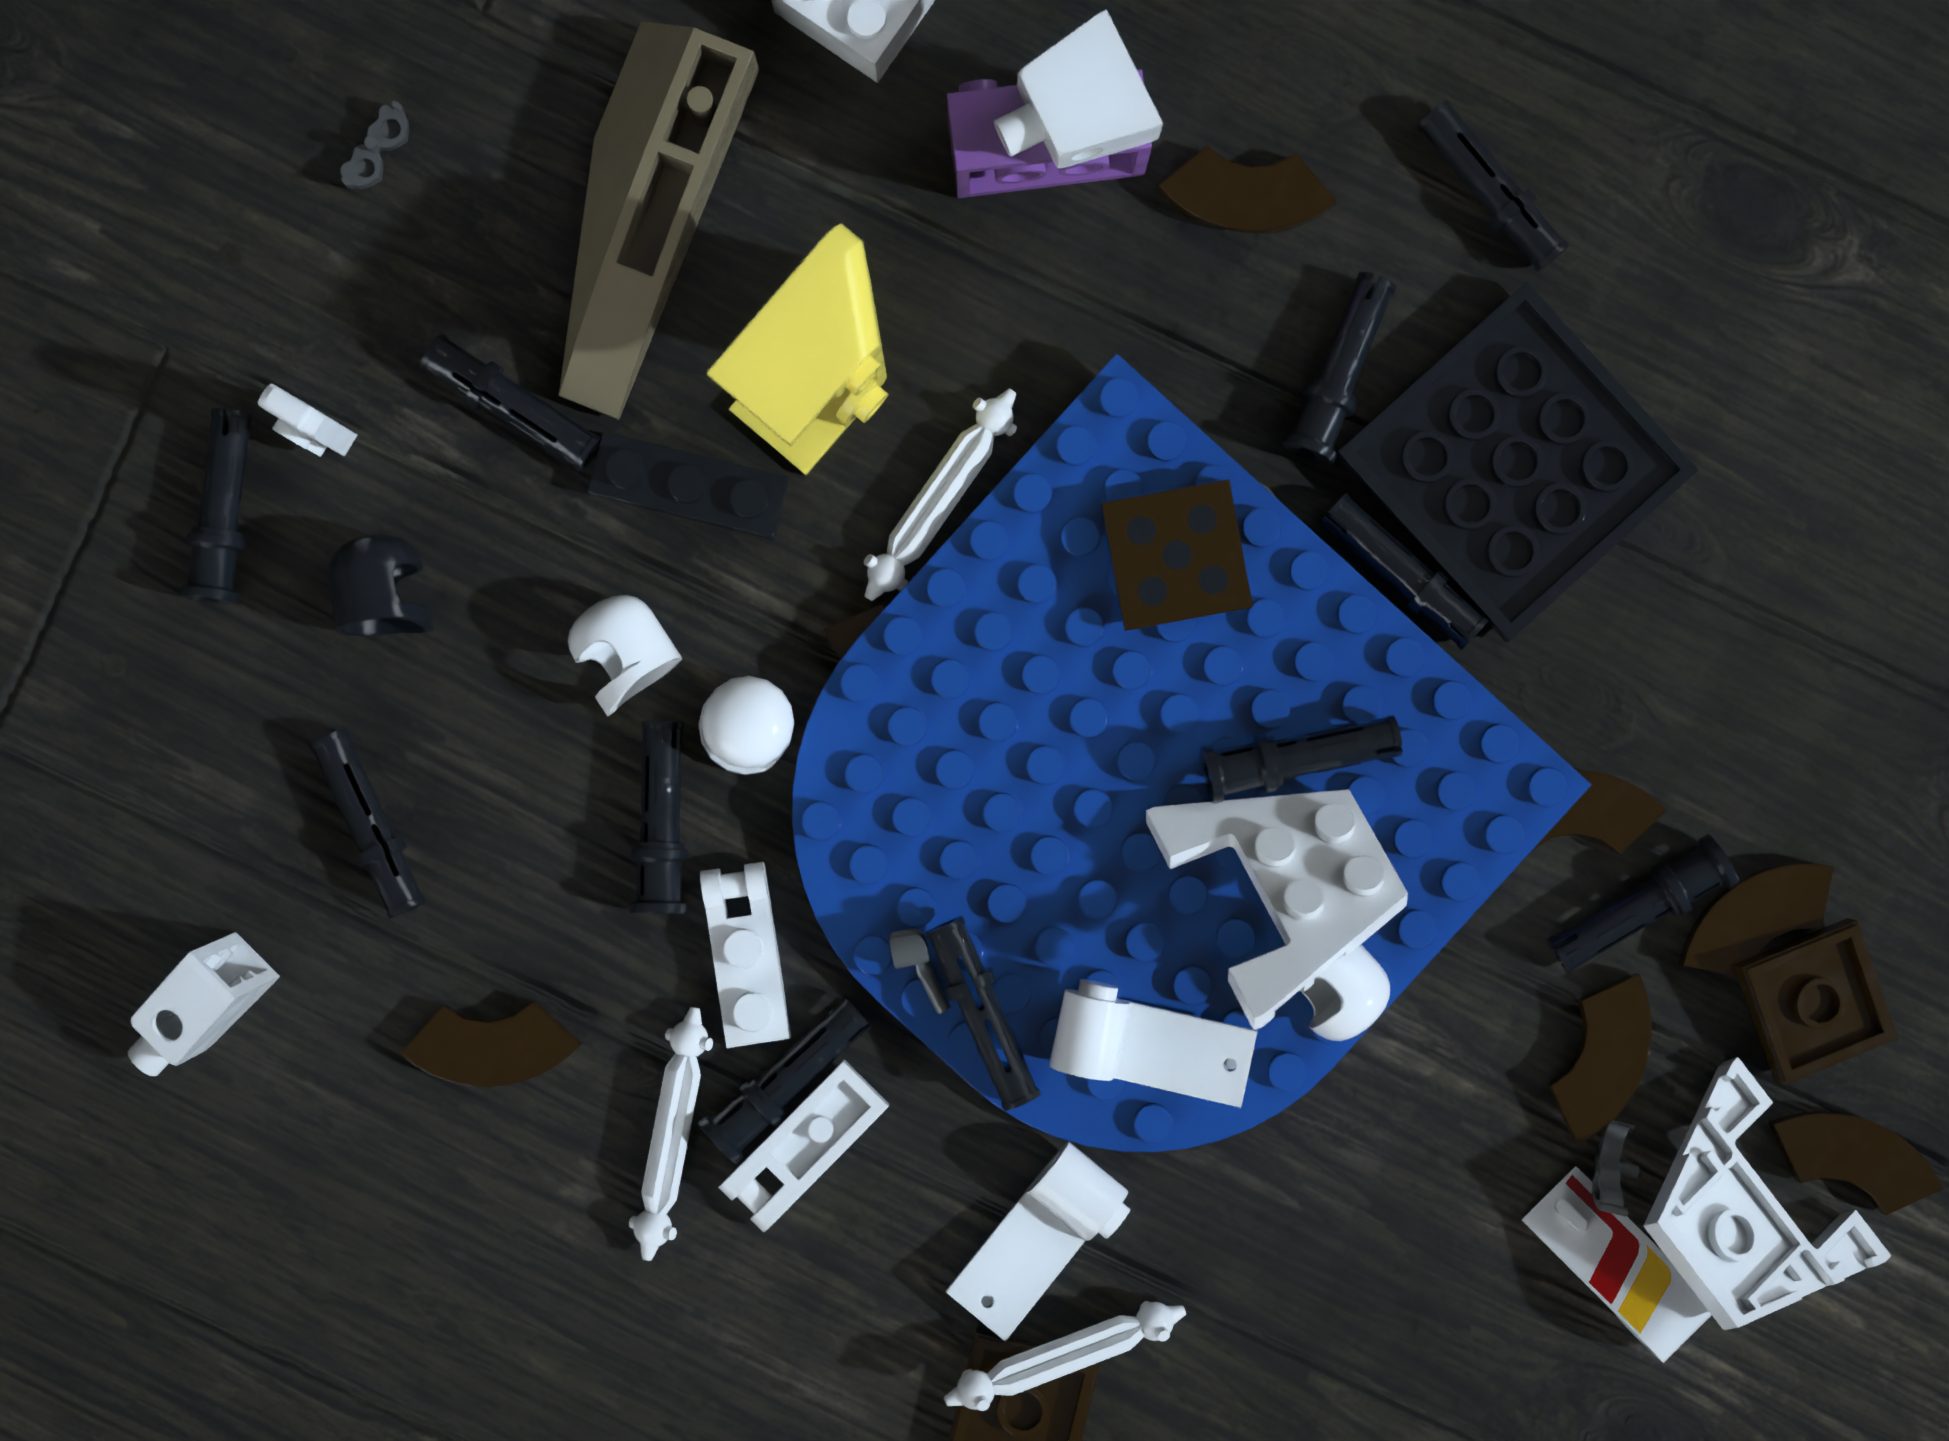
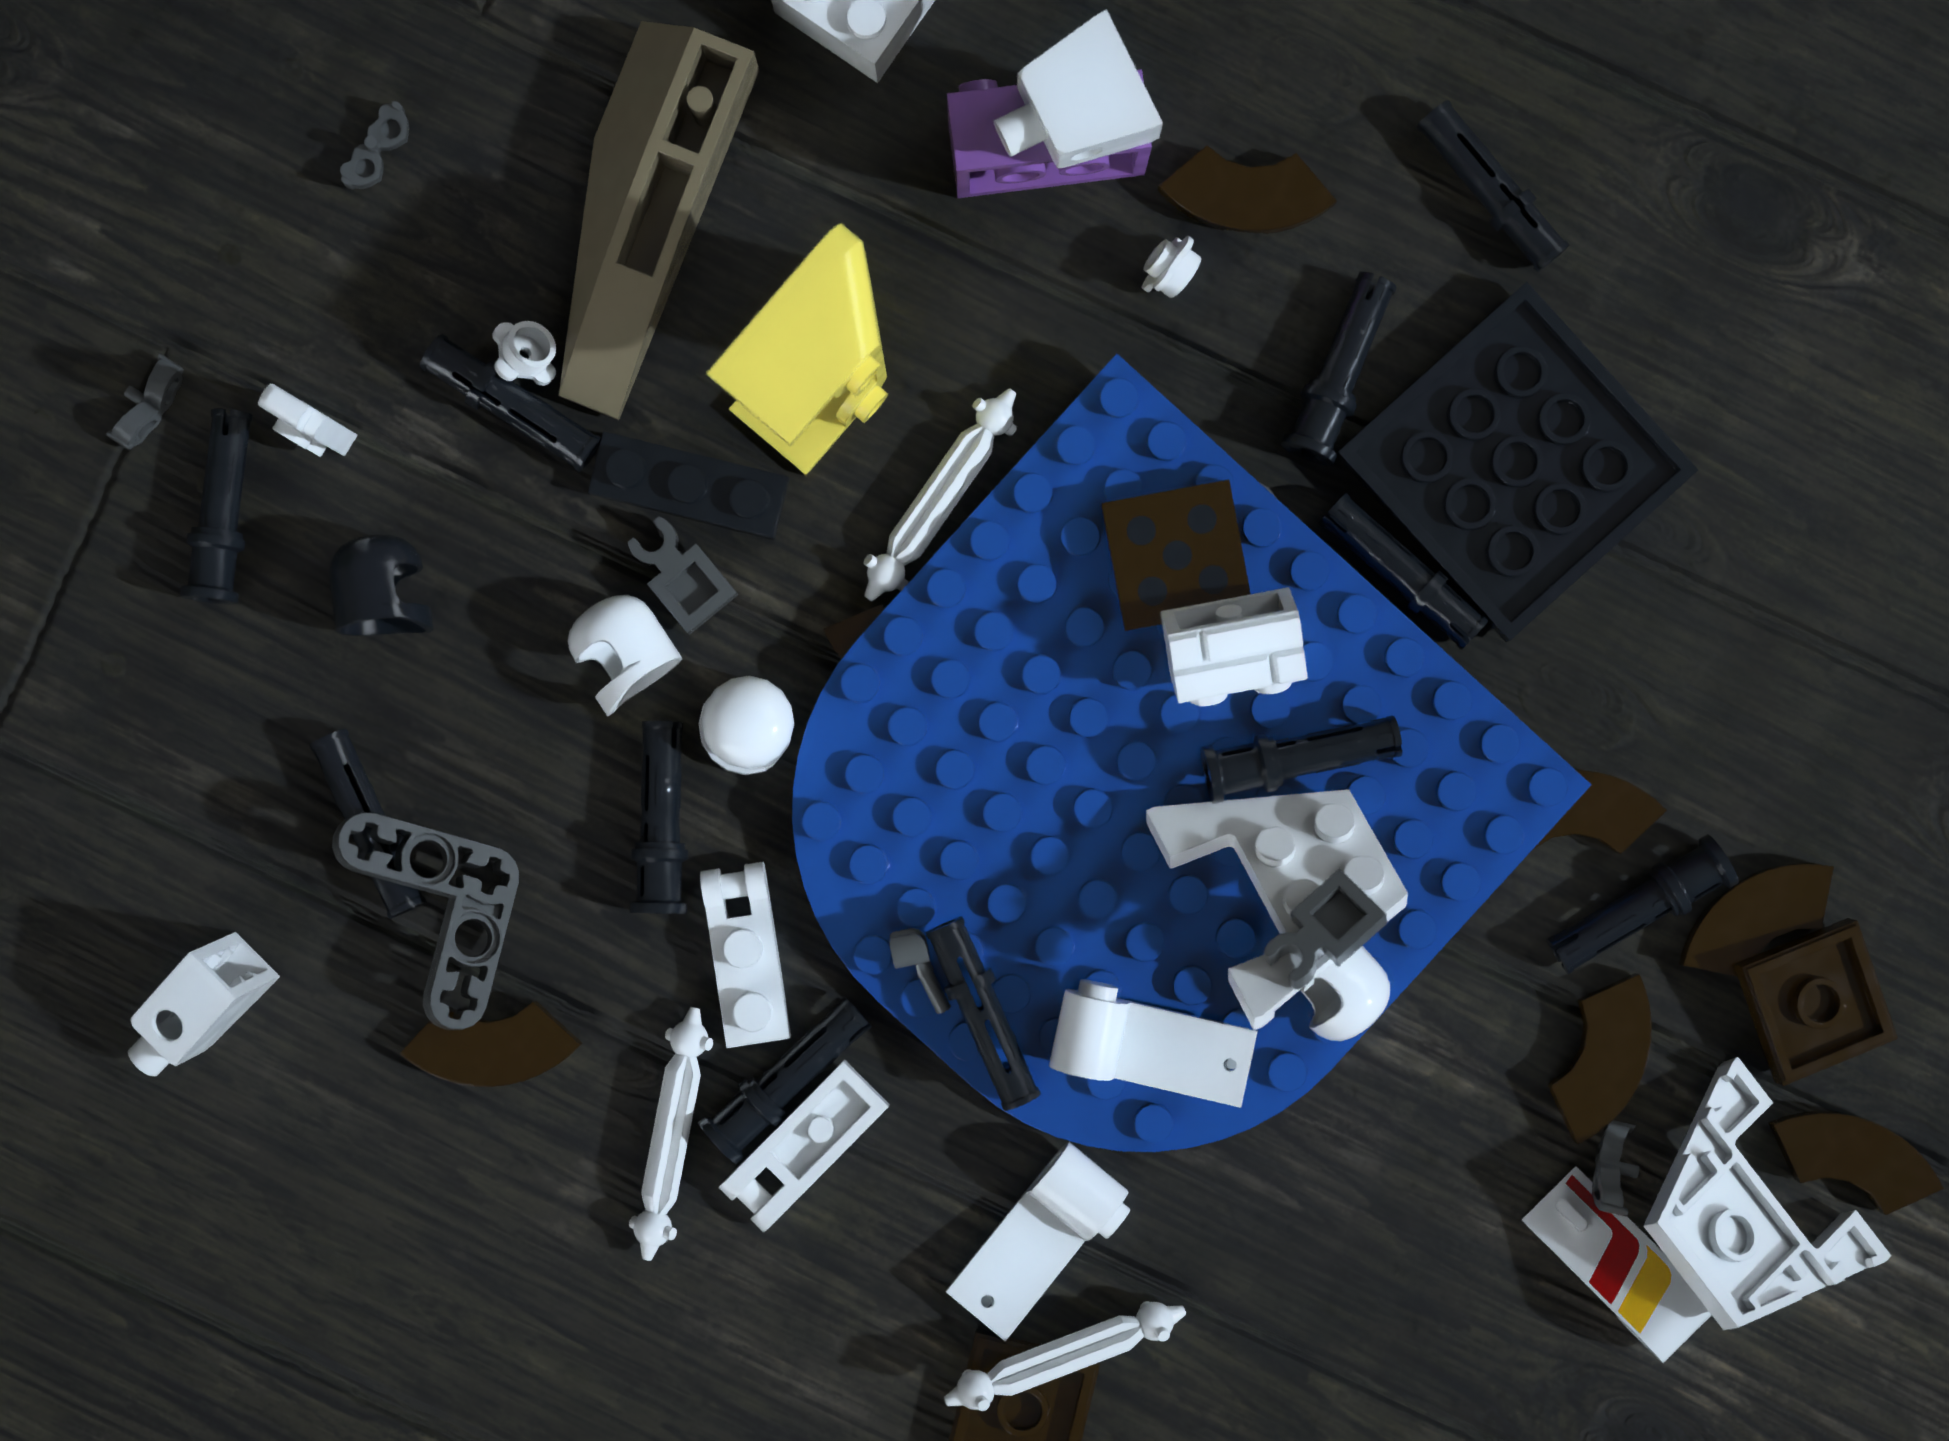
none -> dark grey piece [106,353,184,449]
none -> dark grey beam [332,813,519,1030]
none -> white plate [493,321,556,386]
none -> dark grey plate [628,517,739,635]
none -> white plate [1142,236,1201,298]
none -> white brick [1161,587,1308,706]
none -> dark grey plate [1264,868,1387,990]

